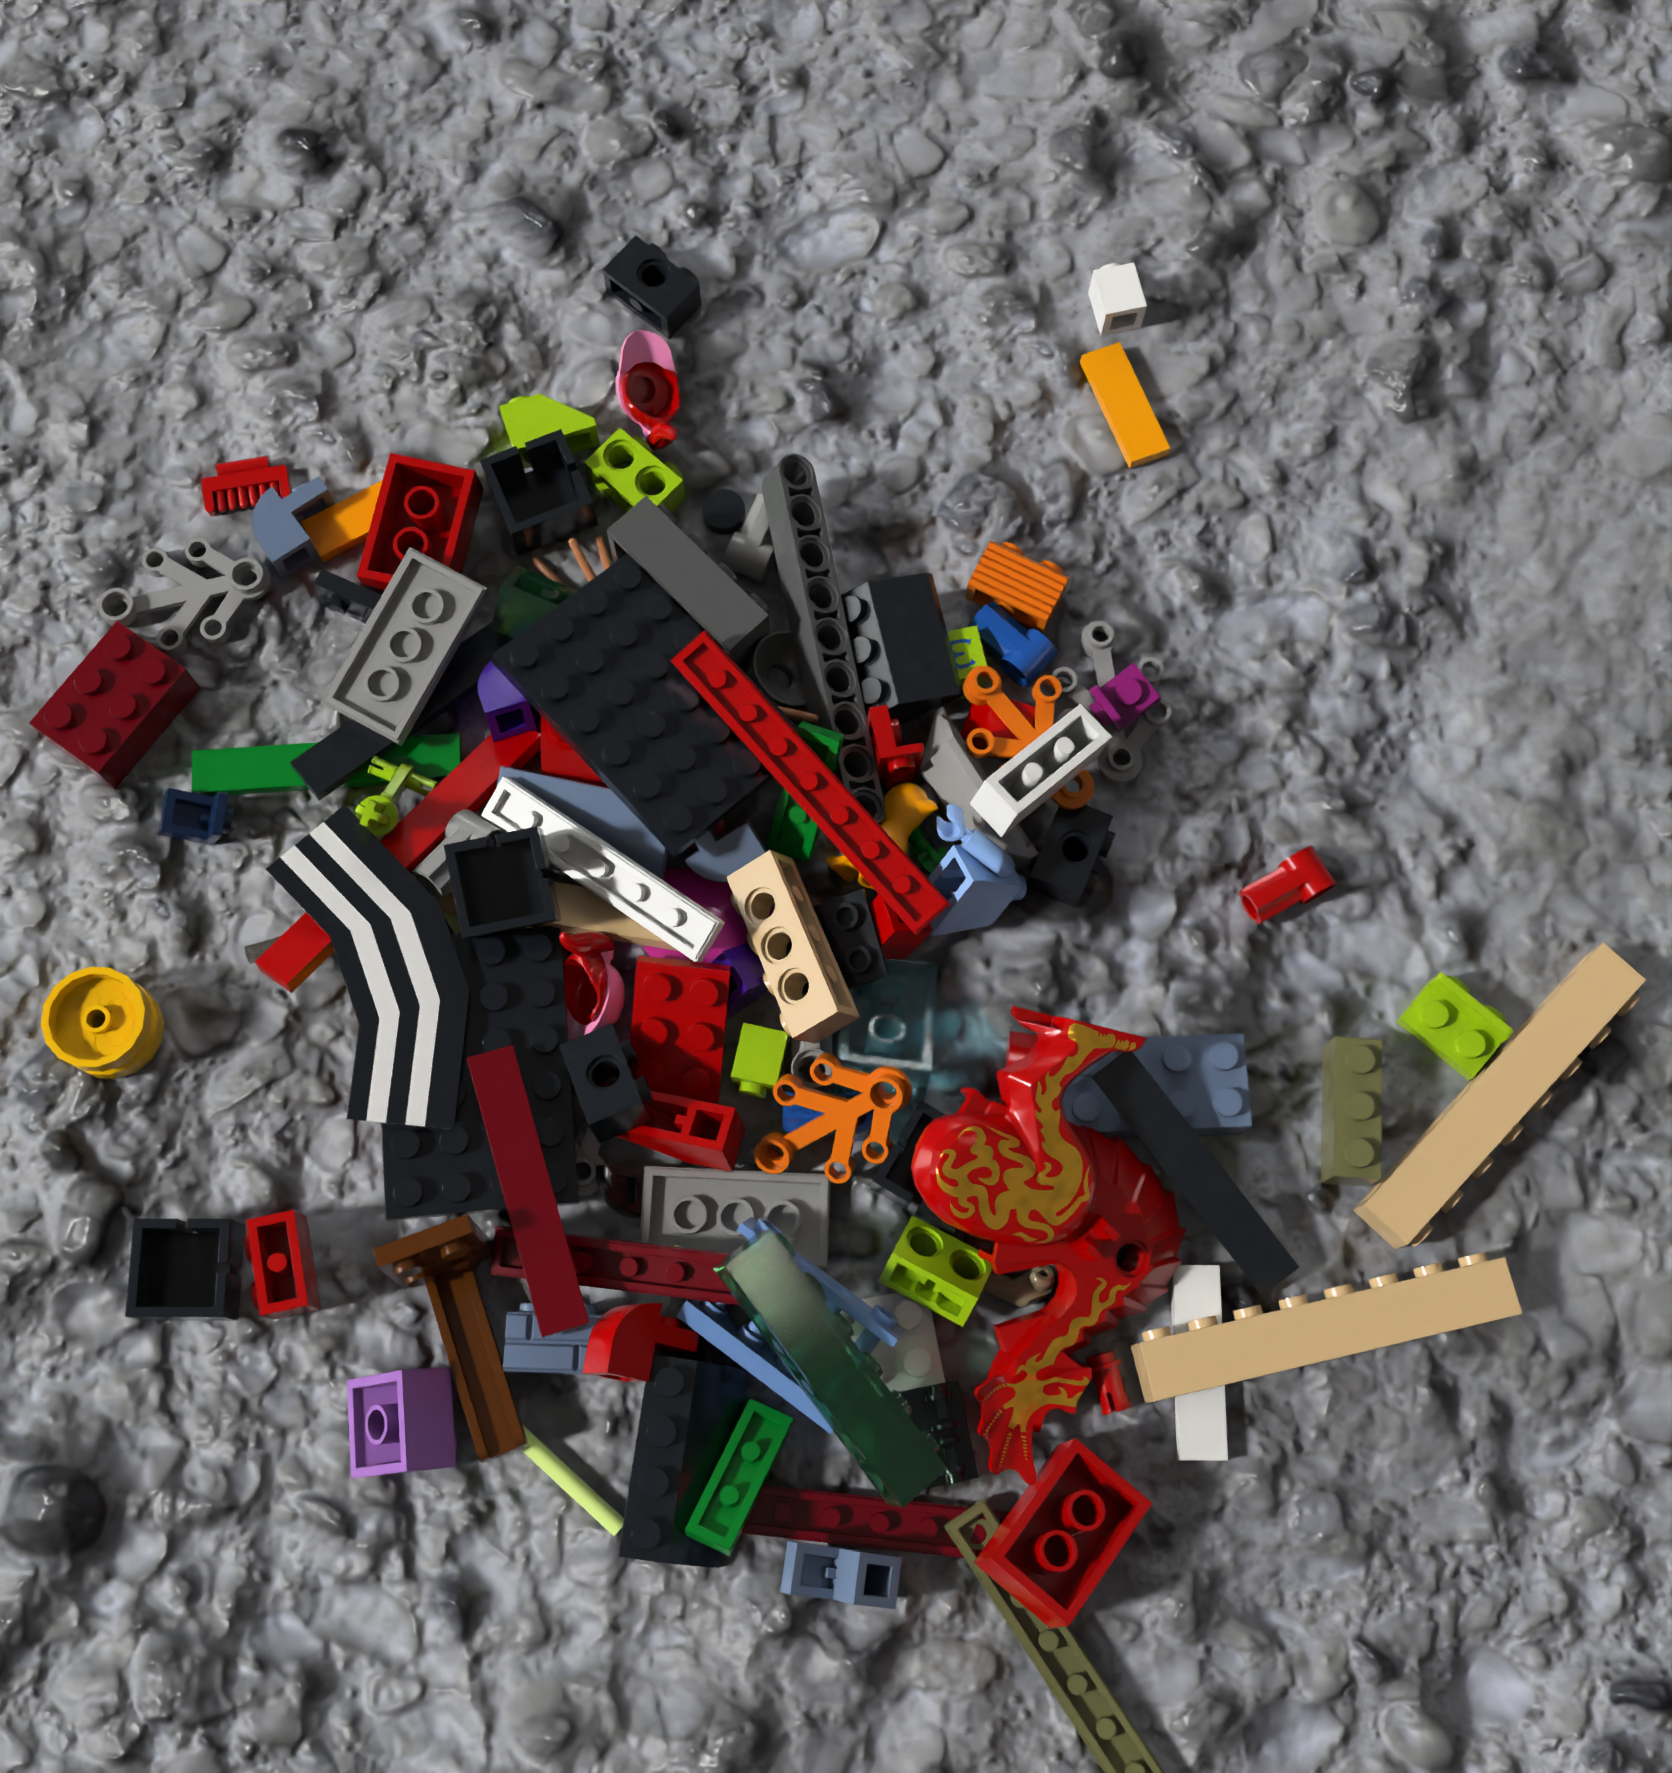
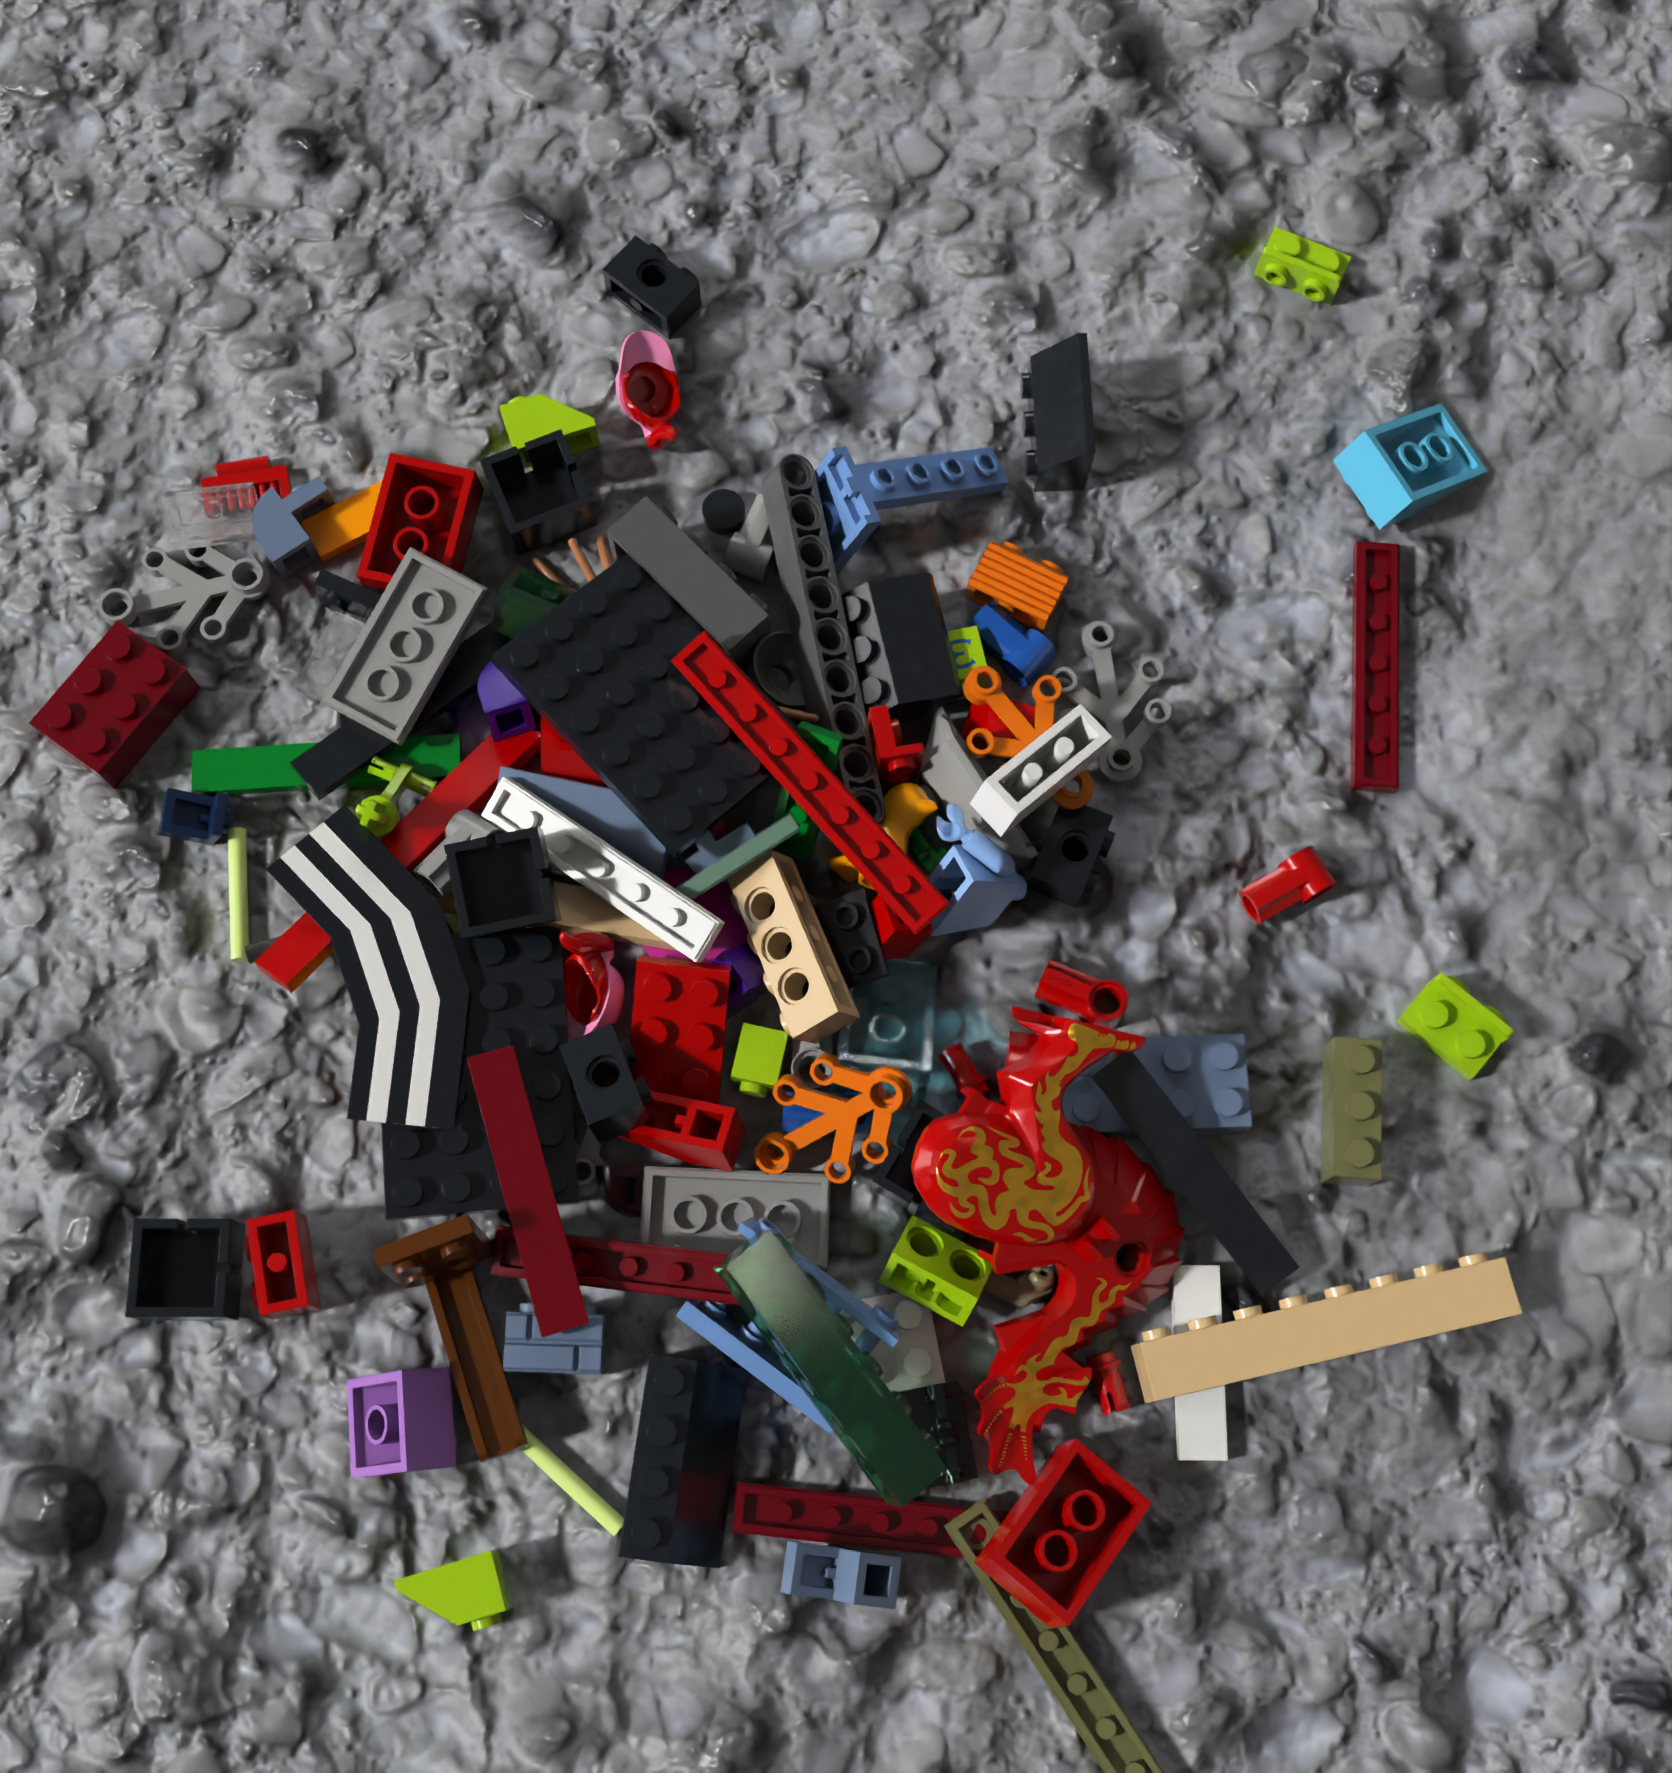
yellow wheel [41,967,164,1079] -> none
red brick [582,1303,699,1383] -> none
lime brick [584,428,686,513] -> none
green plate [685,1398,794,1556] -> none
light orange tile [1080,342,1170,469] -> none
white brick [1088,262,1147,336] -> none
magenta bracket [1089,663,1161,732] -> none
tan brick [1353,942,1646,1249] -> none
none -> clear panel [164,482,258,551]
none -> yellowish green bar [228,827,250,962]
none -> lime slope [394,1549,513,1631]
none -> sand green tile [675,812,800,900]
none -> medium blue bracket [795,446,1009,575]
none -> red pin [937,1042,990,1101]
none -> black slope [1020,333,1096,492]
none -> red piece [1034,959,1128,1029]
none -> lime bracket [1254,226,1352,305]
none -> medium azure slope [1333,403,1488,530]
none -> dark red tile [1351,541,1400,794]

